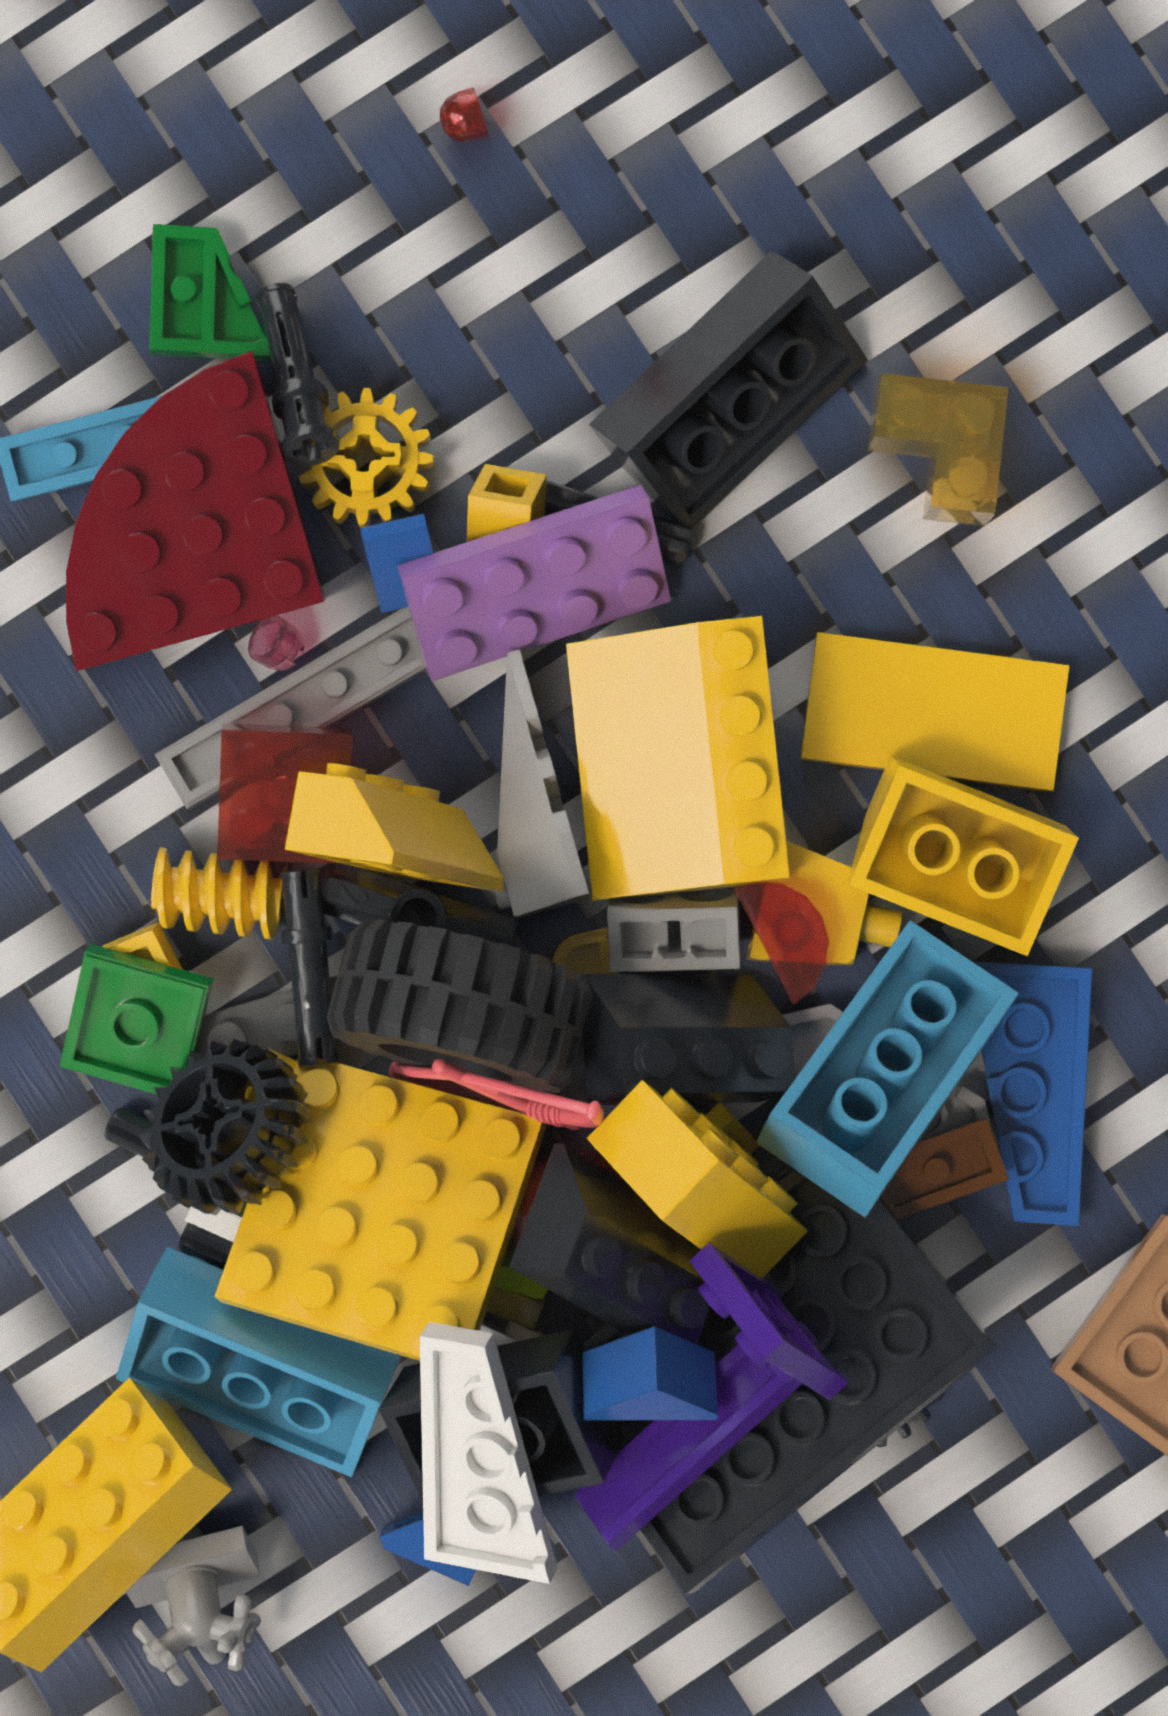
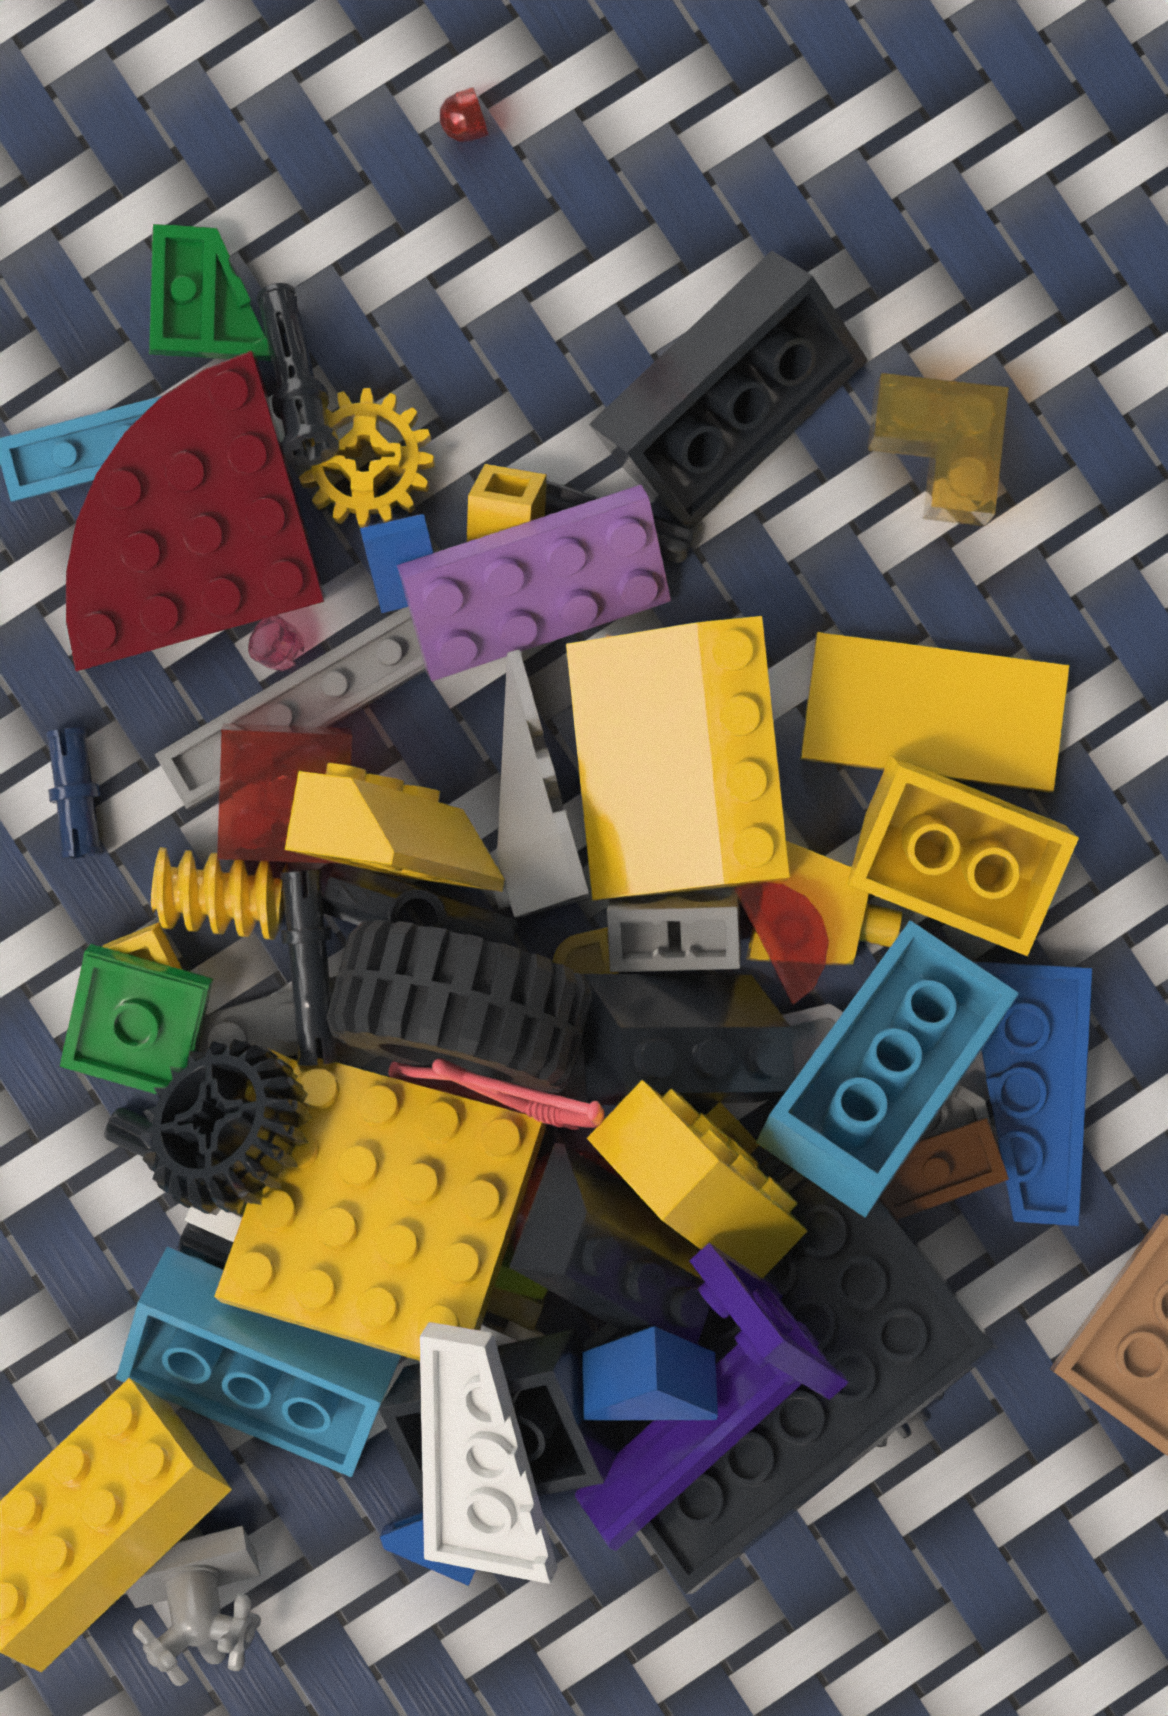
none -> dark blue pin [46,727,103,859]

